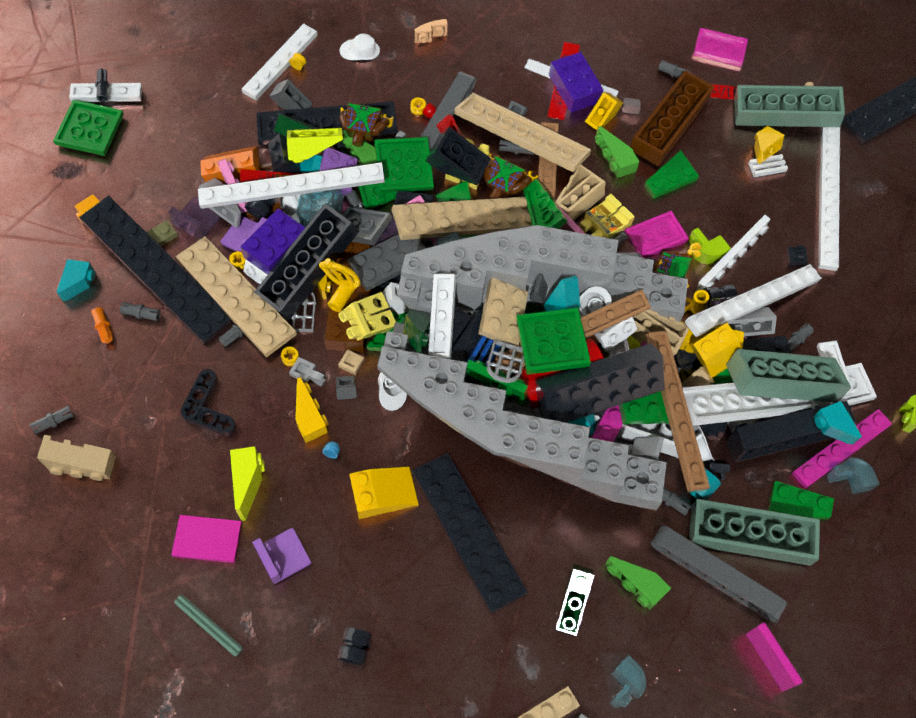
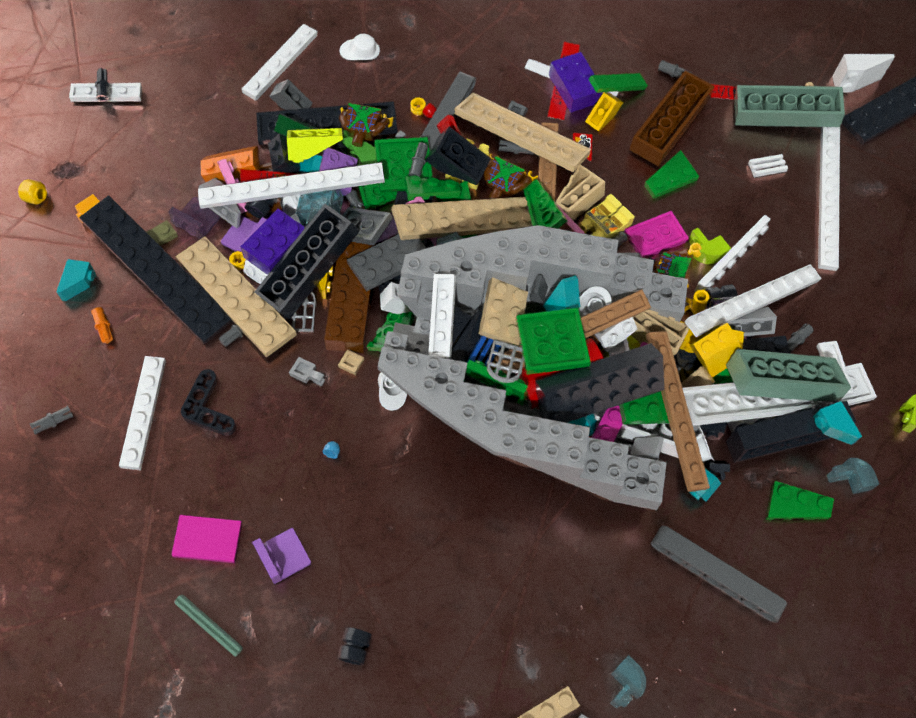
tan wedge [37,435,116,481] -> none
green plate [53,100,124,156] -> none
dark grey pin [120,302,161,321] -> none
neon yellow slope [230,447,265,521] -> none
yellow bush [281,347,299,366] -> none
yellow bush [289,53,306,70] -> none
yellow slope [296,377,329,443] -> none
yellow piece [319,259,360,312] -> none
dark grey slope [335,375,357,400] -> none
light yellow hips [338,292,396,341] -> none
yellow slope [349,467,419,519] -> none
dark green slope [403,309,431,352] -> none
black plate [412,452,528,614] -> none
light nougat slope [415,19,447,43] -> none
slope [556,564,594,636] -> none
bright green slope [595,127,639,178] -> none
bright green slope [605,556,671,609] -> none
dark grey slope [622,97,641,115] -> none
dark grey pin [662,487,692,516] -> none
sand green brick [689,499,820,566] -> none
dark pink tile [693,28,748,67] -> none
dark pink tile [746,623,802,692] -> none
yellow slope [754,126,785,164] -> none
black tile [786,245,808,267] -> none
dark pink plate [792,409,892,489] -> none
none -> yellow head [18,179,47,205]
none -> white plate [119,356,166,470]
none -> green wing [404,176,461,201]
none -> dark grey axle [409,142,428,177]
none -> sticker [573,133,592,161]
none -> green tile [589,73,648,93]
none -> white slope [832,54,895,93]

